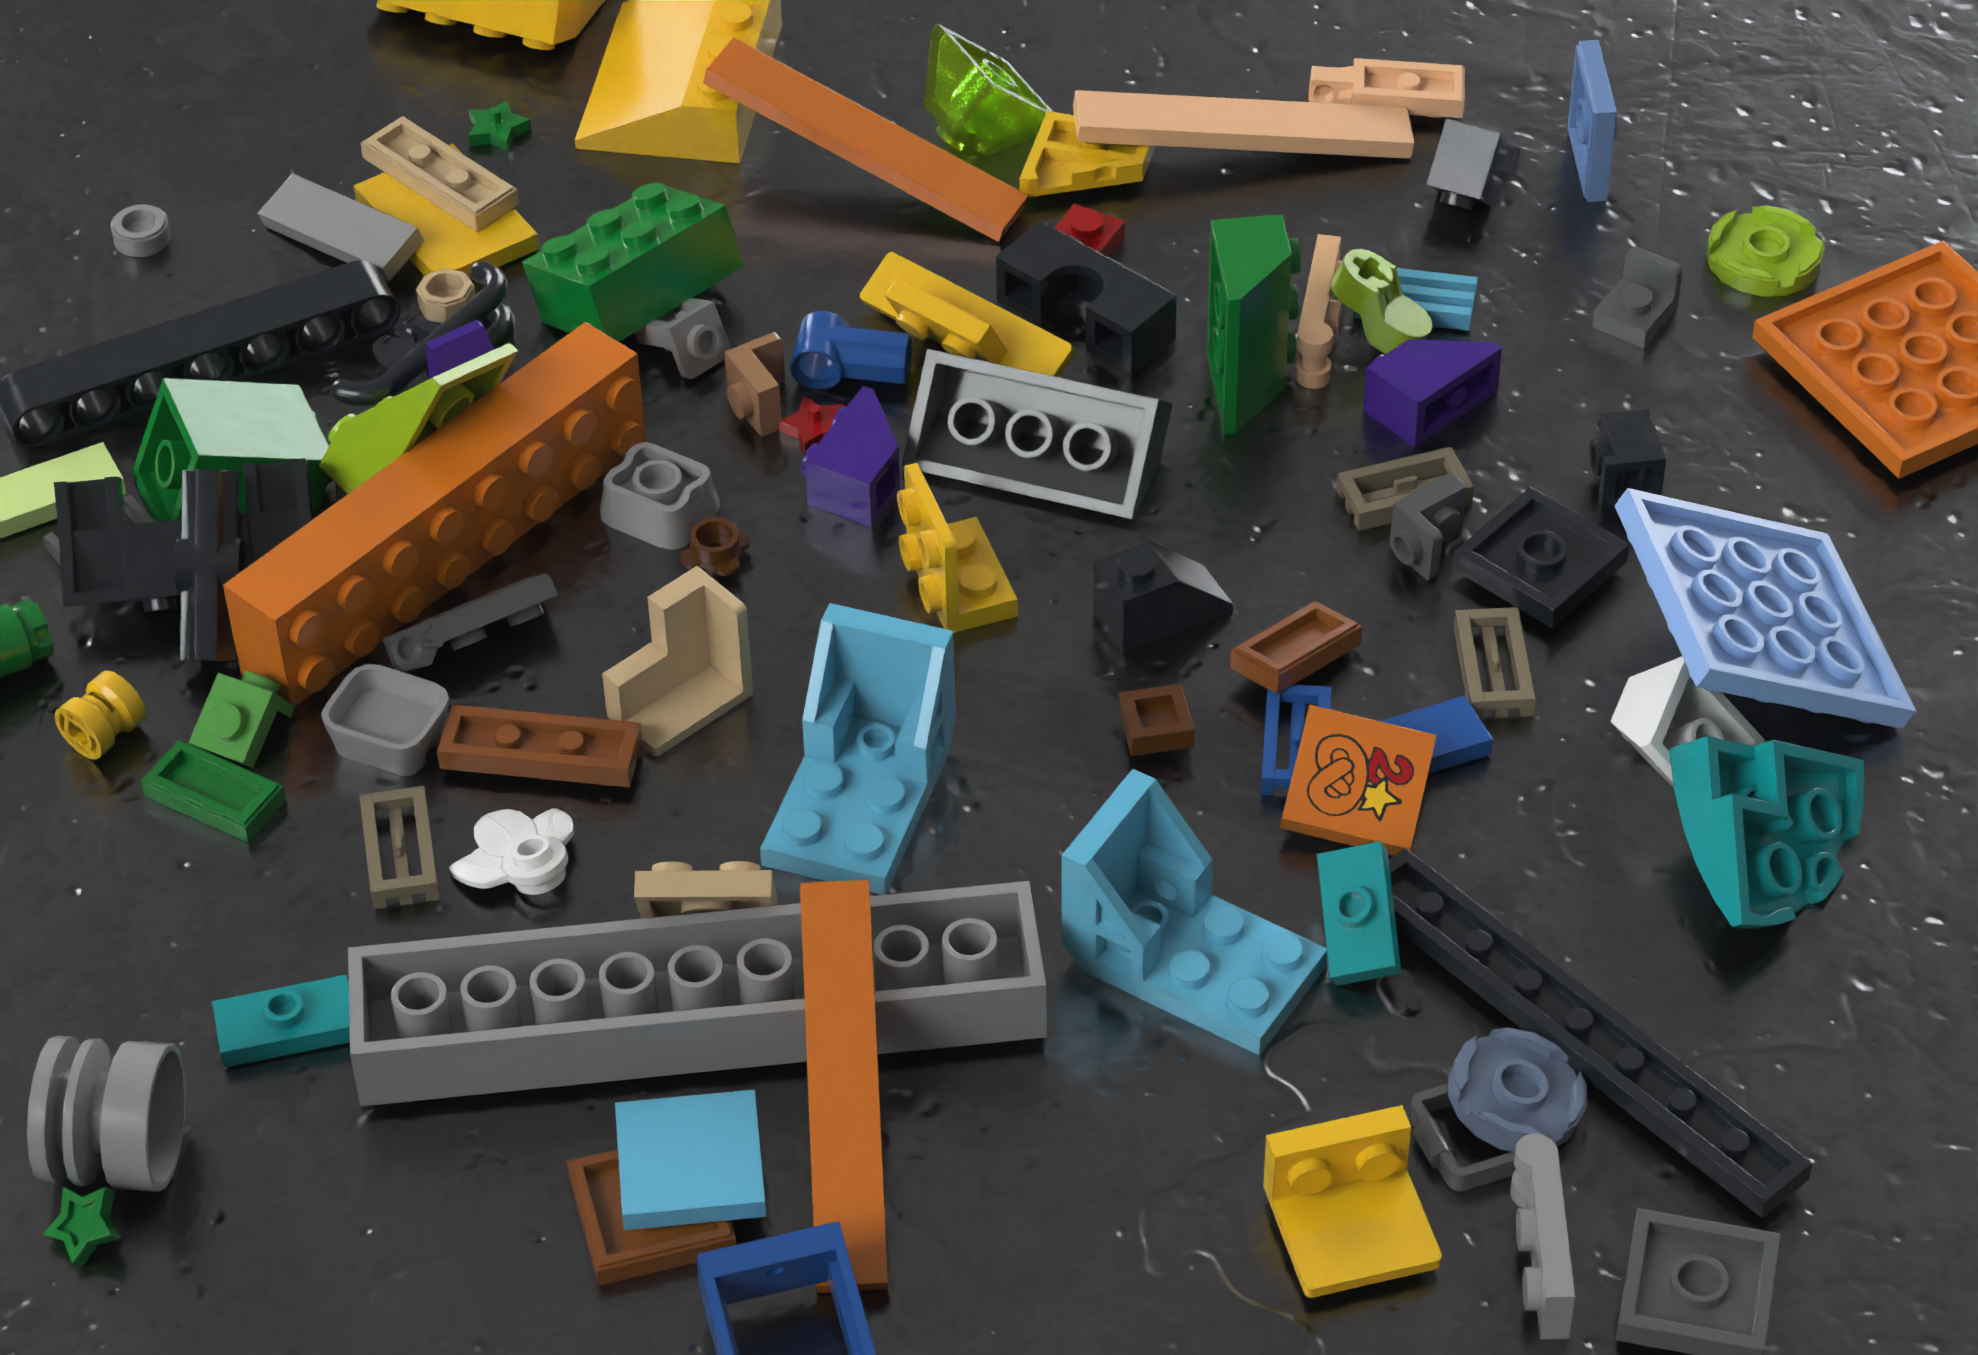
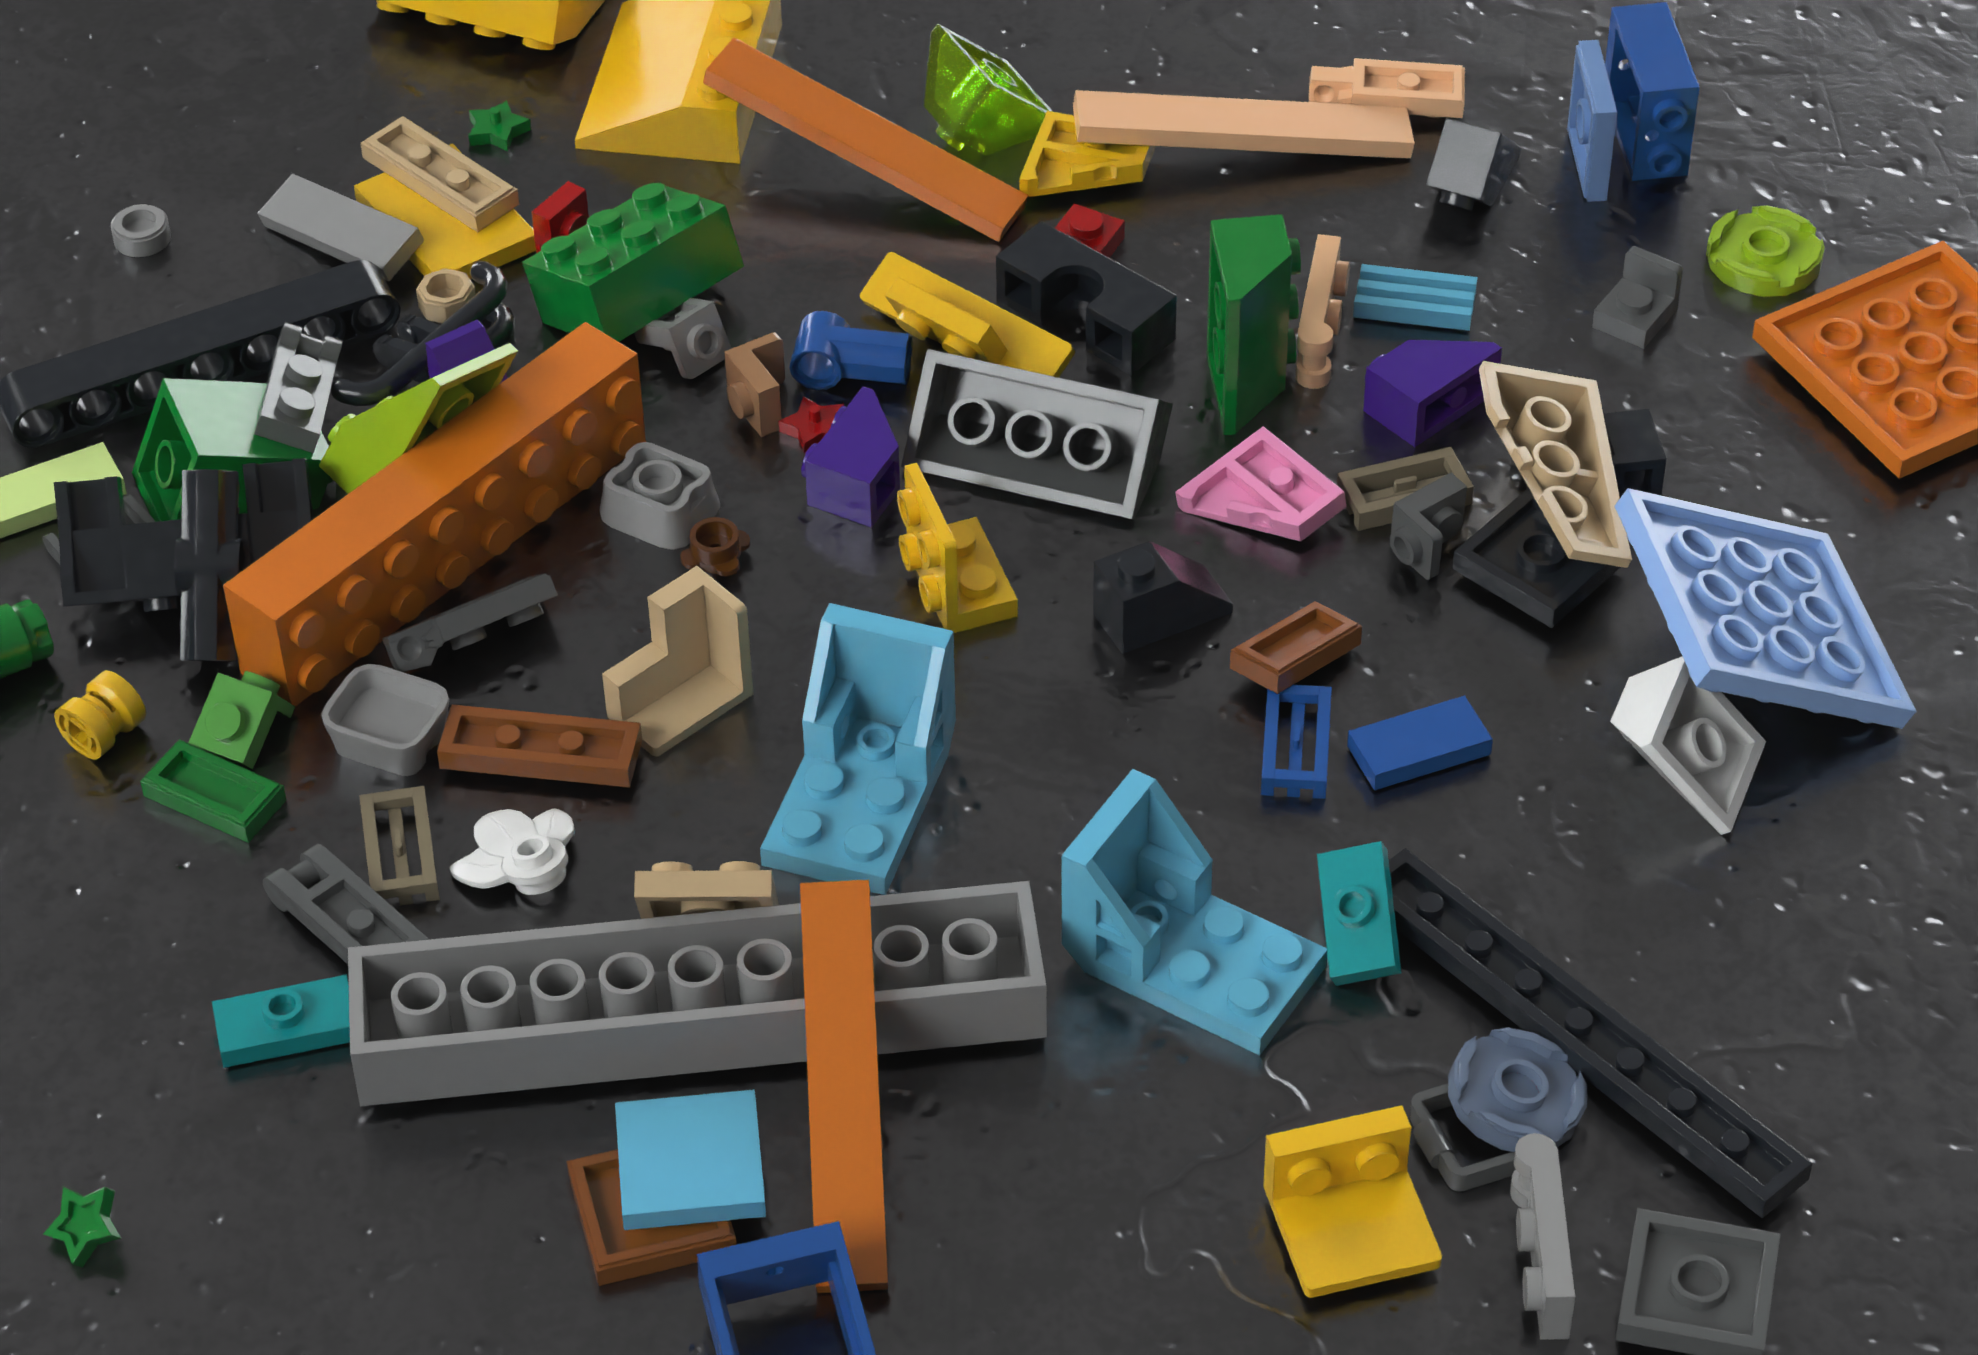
light grey wheel [27,1036,186,1192] -> none
reddish brown plate [1118,684,1195,756] -> none
orange tile [1280,705,1437,856] -> none
lime piece [1330,249,1433,354] -> none
dark tan tile [1454,607,1535,719] -> none
teal brick [1669,736,1865,929] -> none
none -> dark grey plate [254,322,343,453]
none -> dark grey plate [263,843,428,964]
none -> red plate [532,181,589,253]
none -> bright pink wing [1175,426,1347,542]
none -> tan wedge [1479,361,1632,568]
none -> blue window [1605,2,1700,181]

